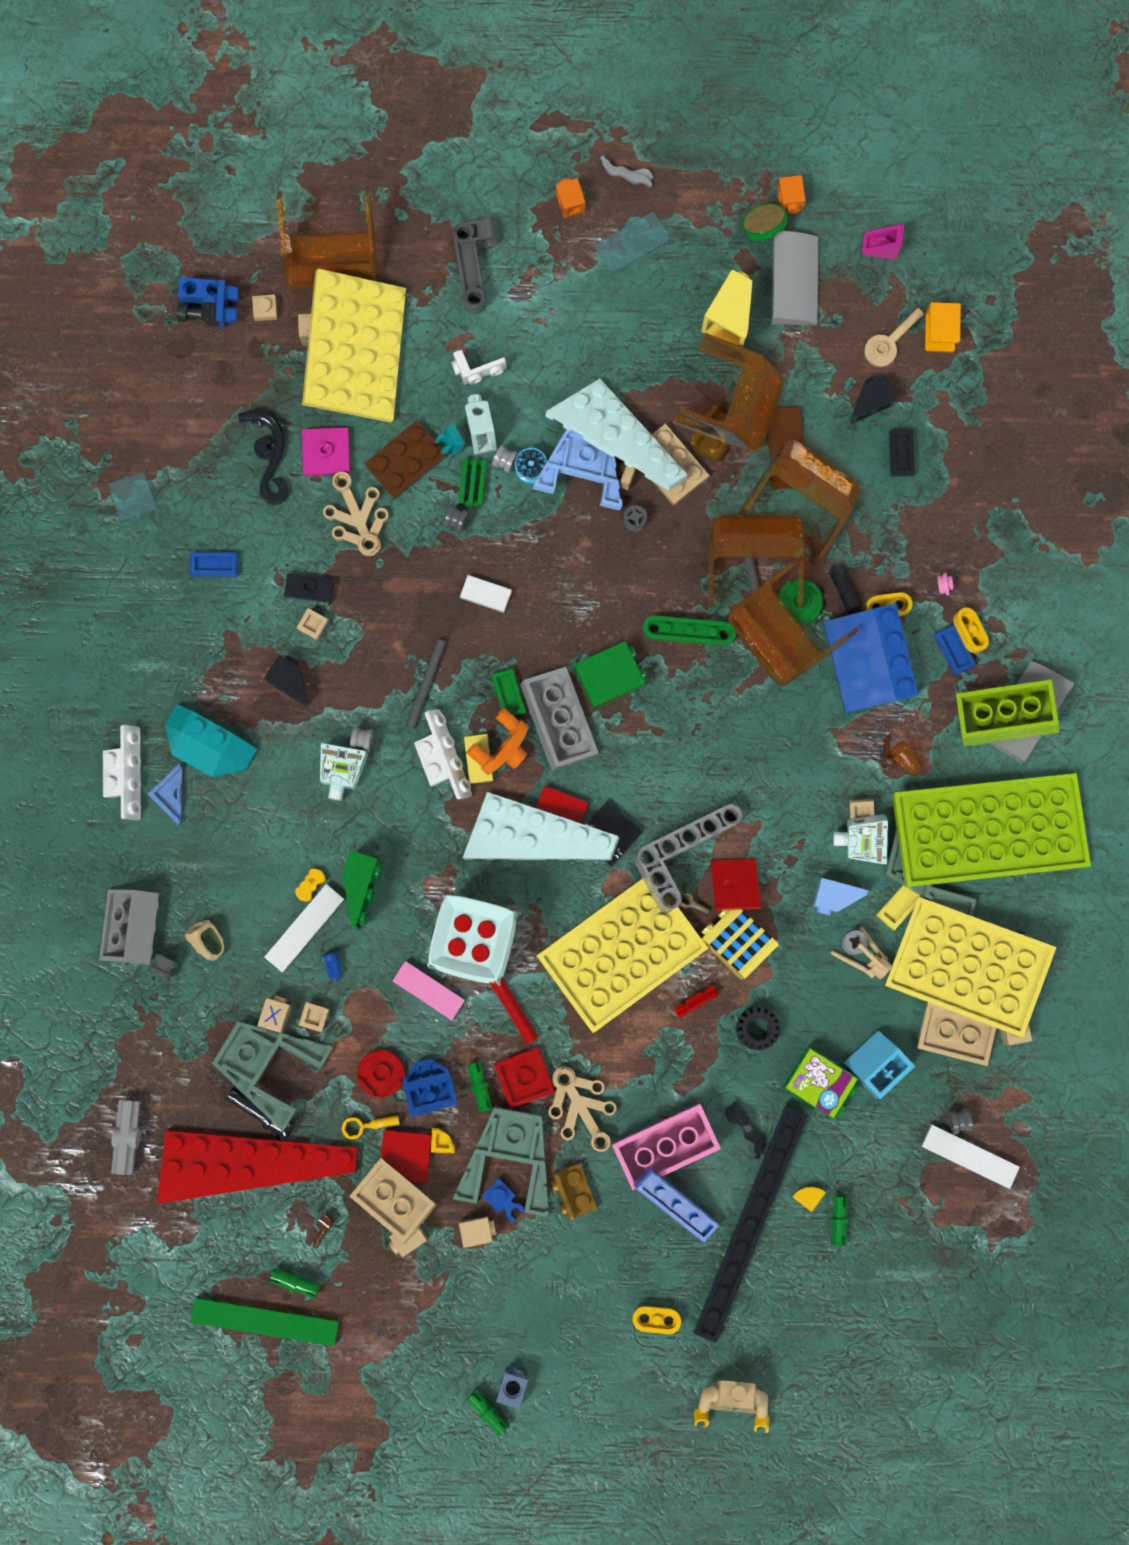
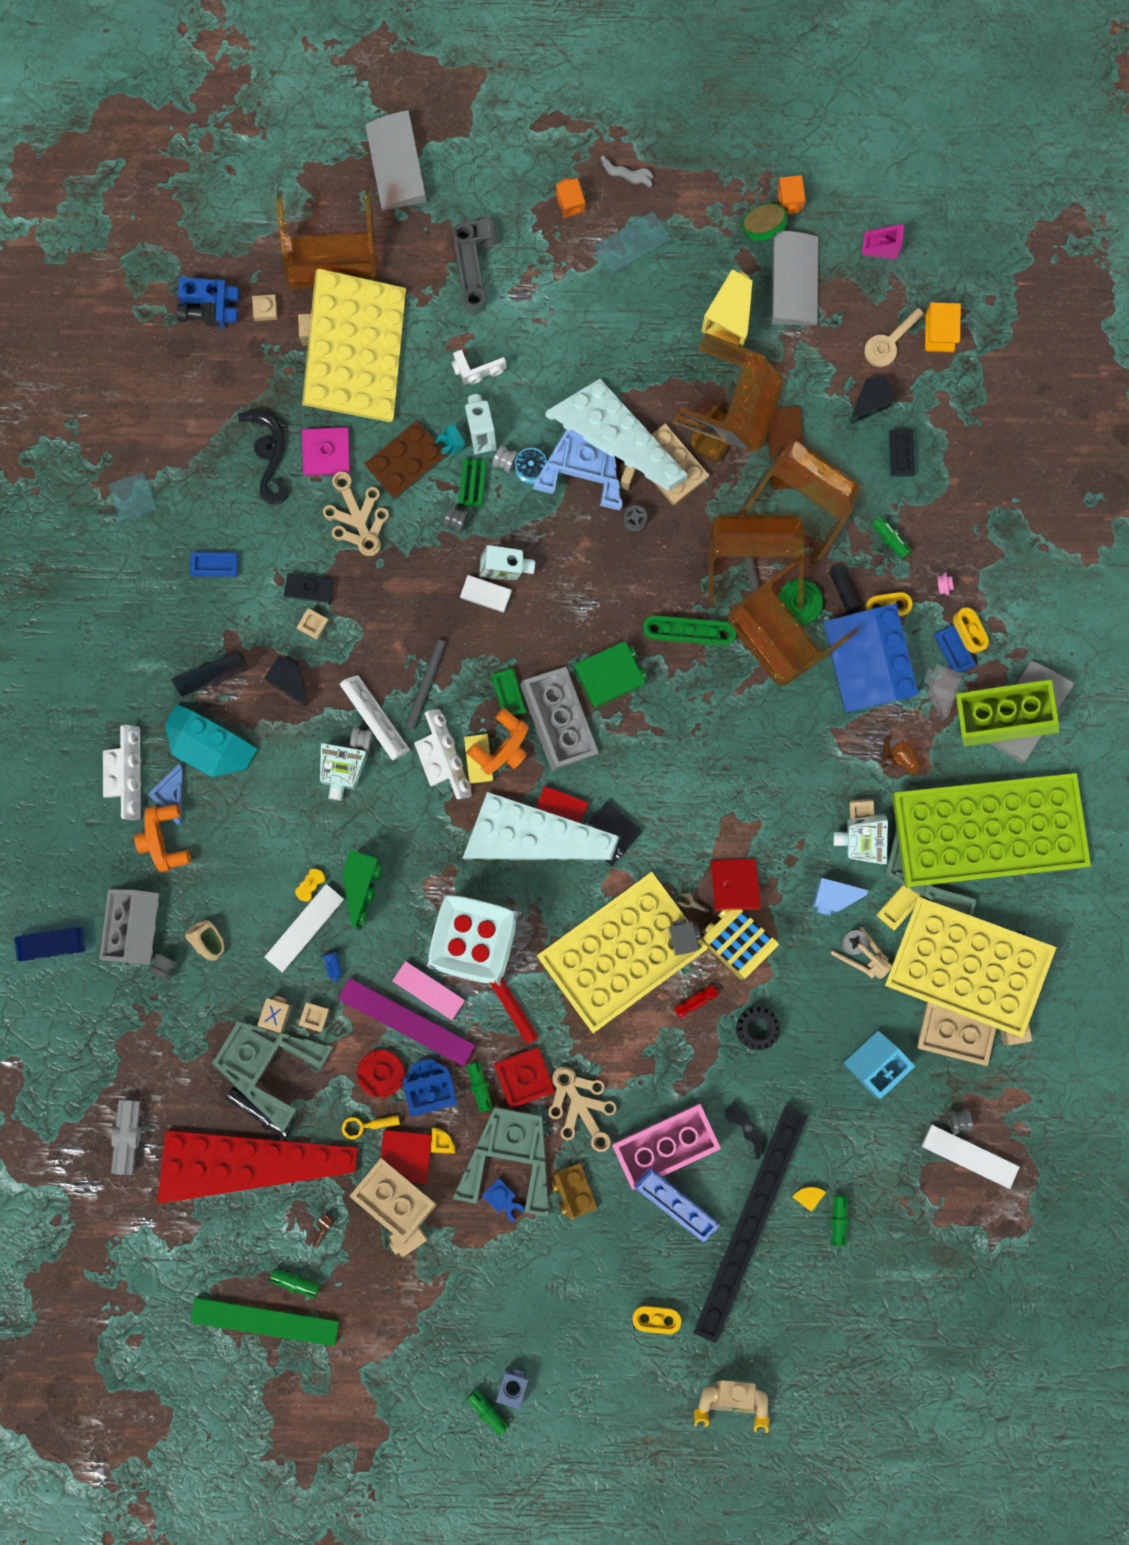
tan brick [459,1216,496,1248] -> none
light grey beam [634,804,742,913] -> none
brick [782,1047,859,1120] -> none
none -> clear blue beam [14,927,86,961]
none -> orange connector [134,804,191,872]
none -> black panel [171,651,248,697]
none -> magenta tile [338,978,475,1067]
none -> white tile [340,675,410,761]
none -> light grey slope [365,110,426,211]
none -> light aqua torso [479,545,535,580]
none -> dark grey brick [668,919,701,956]
none -> green pin [871,516,912,560]
none -> clear slope [923,664,963,721]

